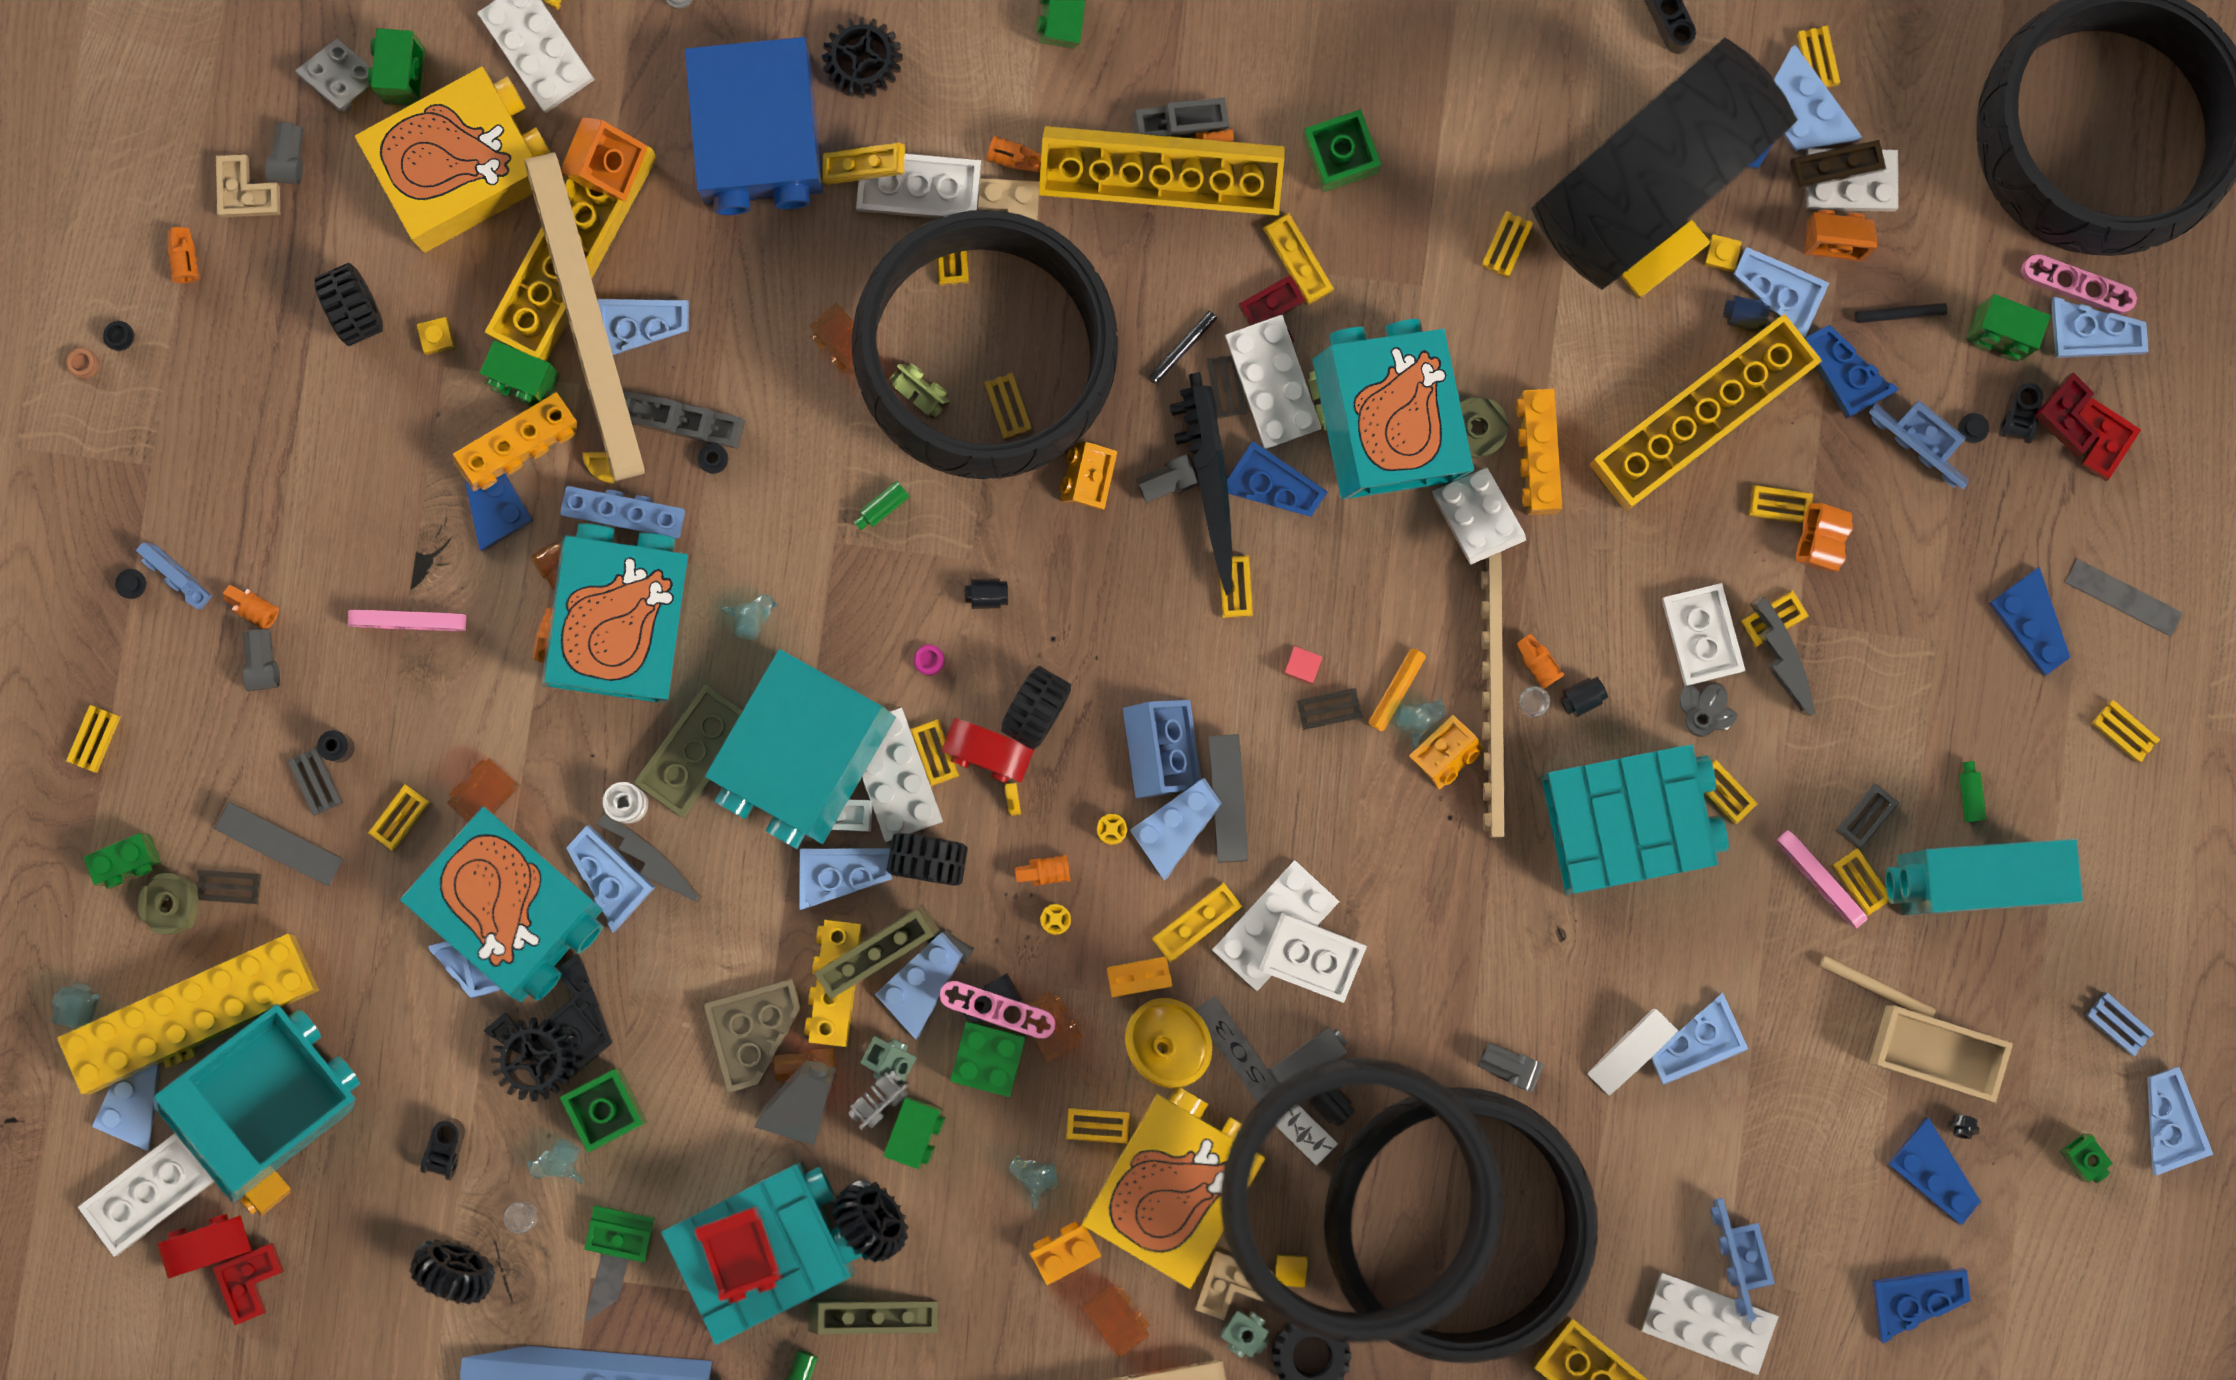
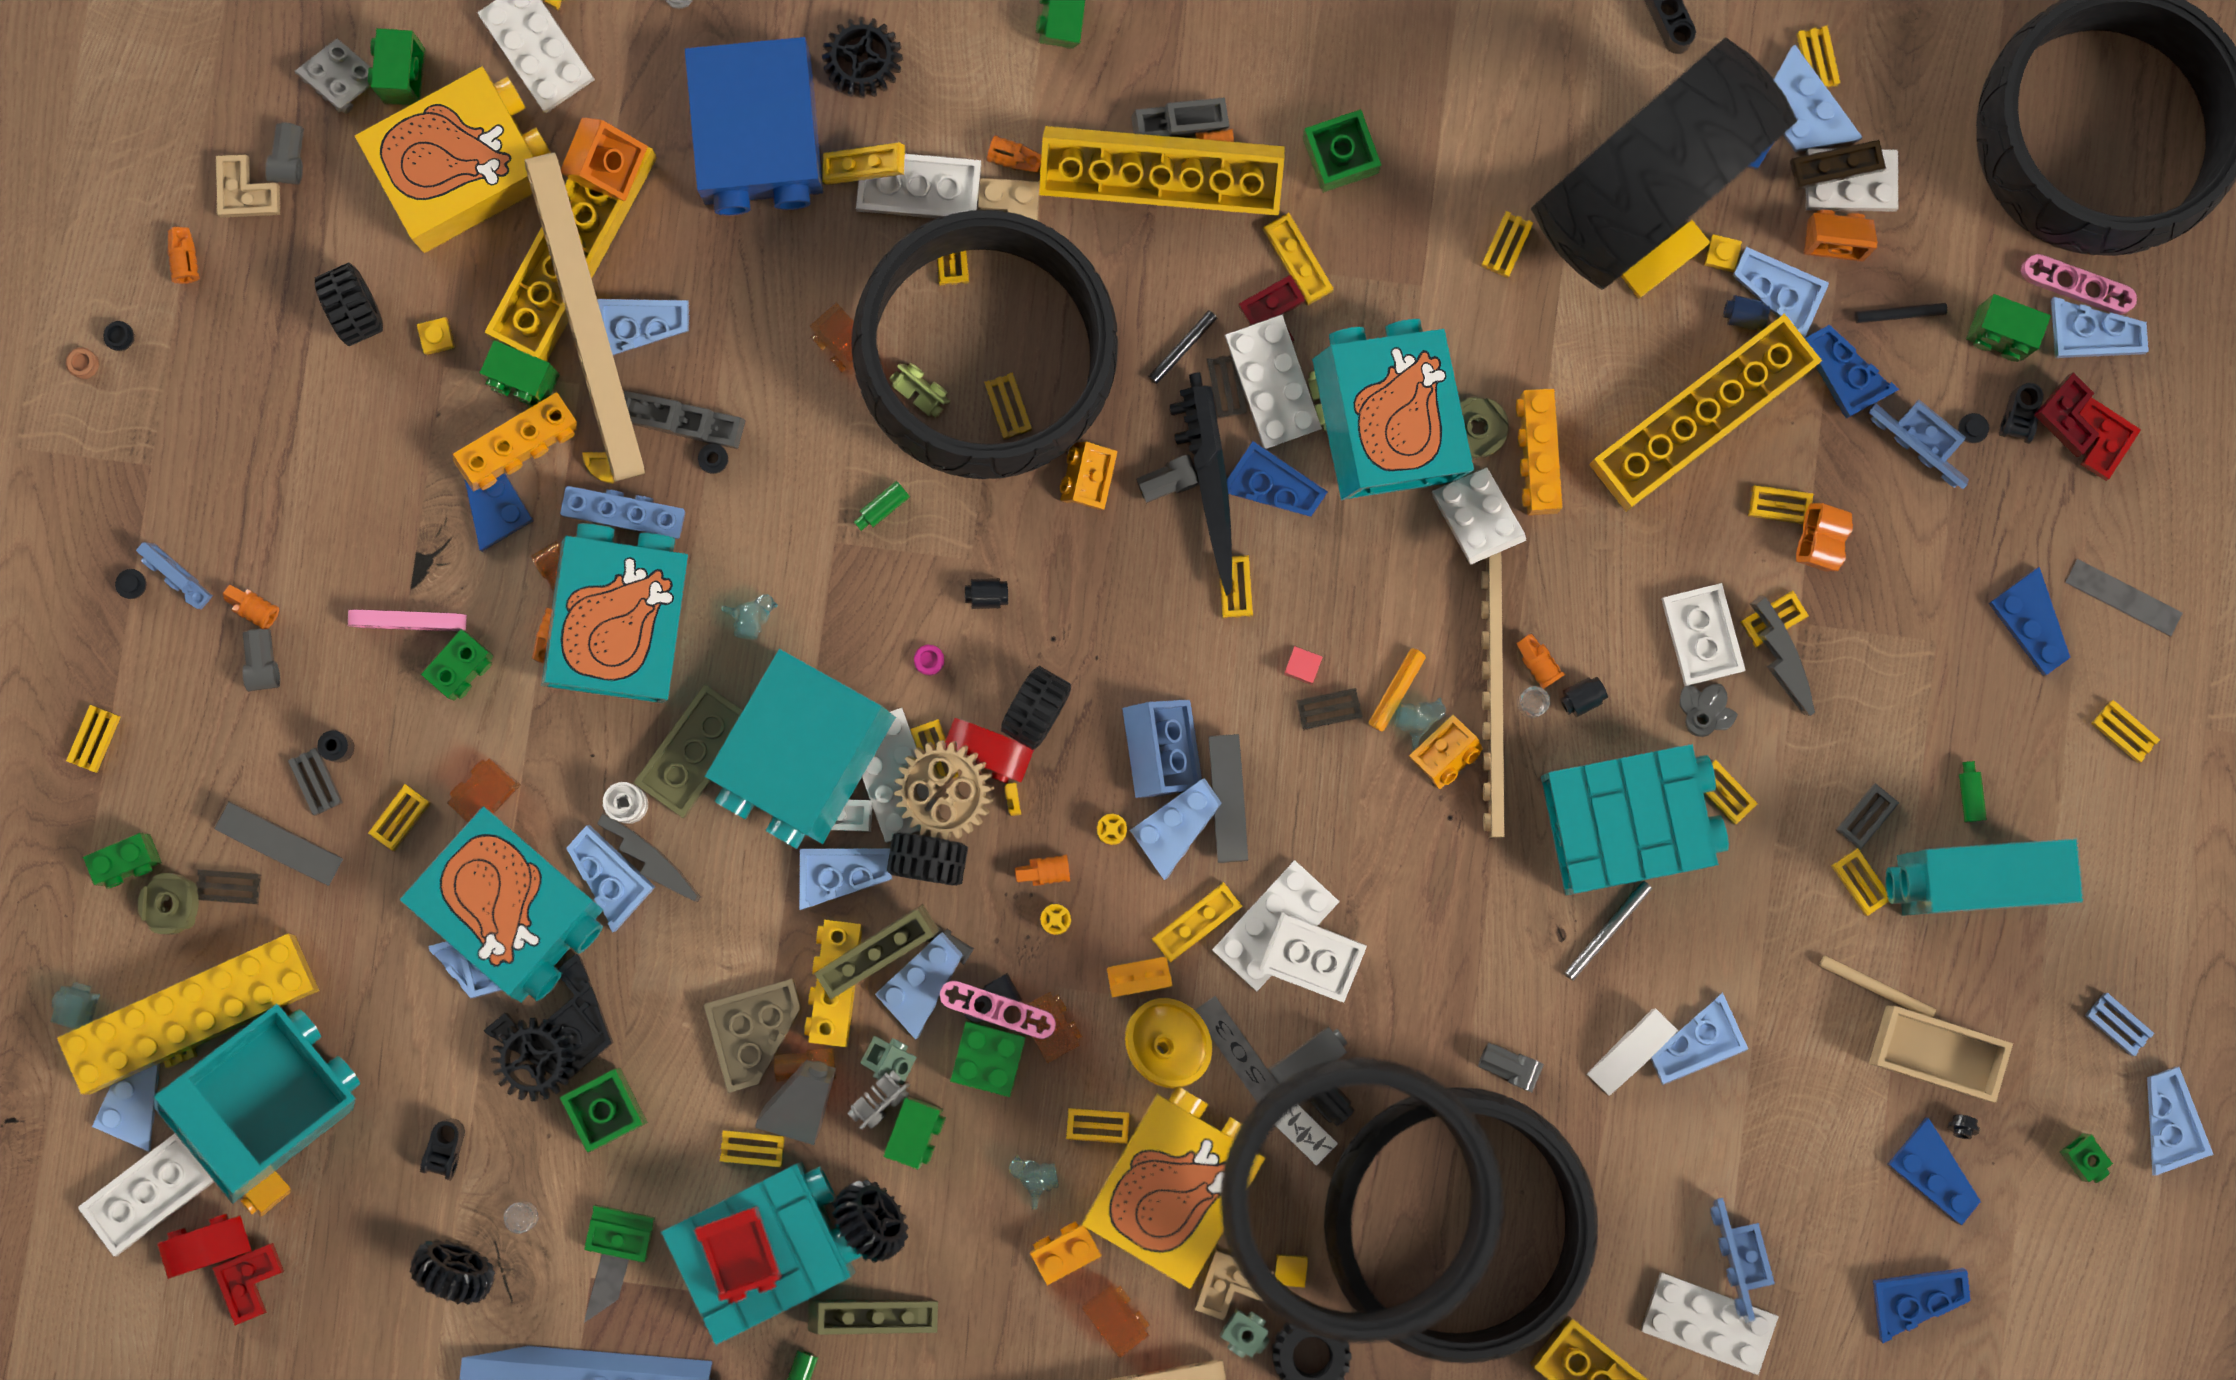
clear light blue animal [527,1138,584,1184] -> none
bright pink beam [1776,830,1868,930] -> none
none -> green brick [421,629,494,701]
none -> yellow tile [719,1130,785,1167]
none -> tan gear [894,740,994,840]
none -> flat silver bar [1564,881,1653,981]

